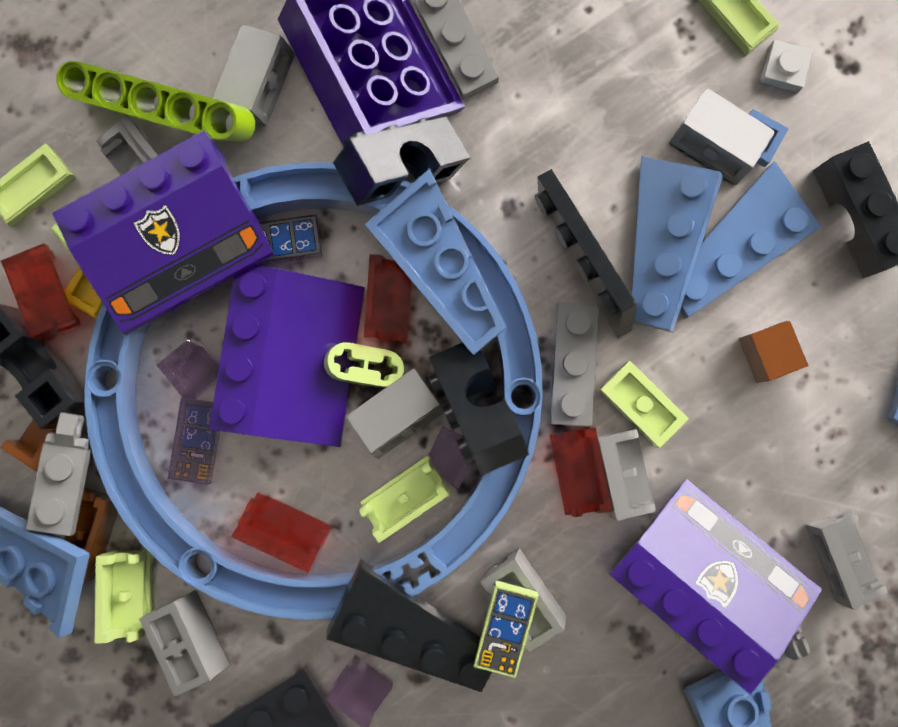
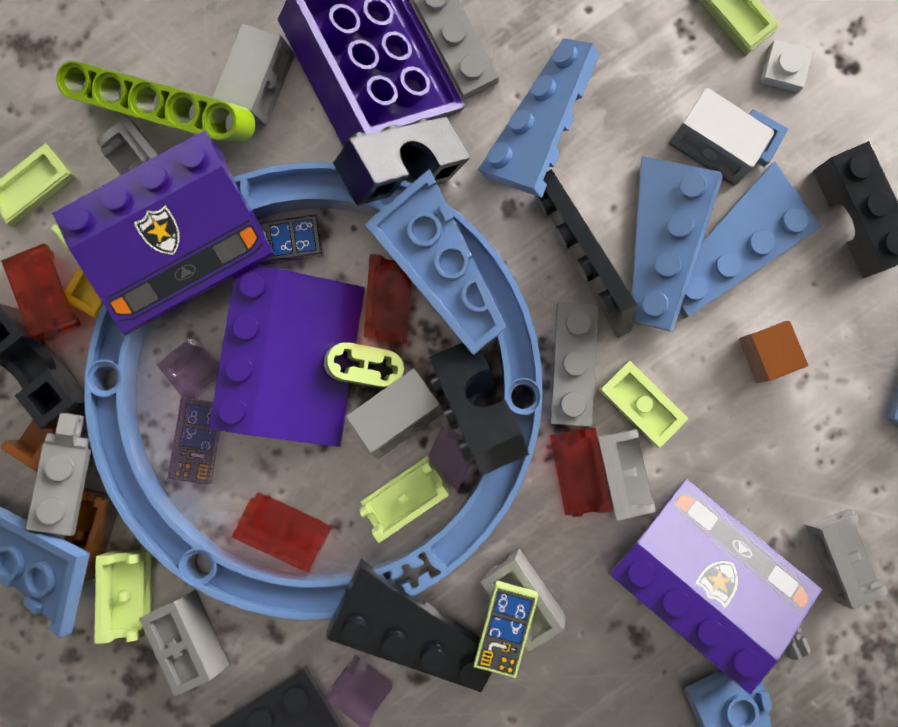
none -> medium blue wing [478,38,600,198]

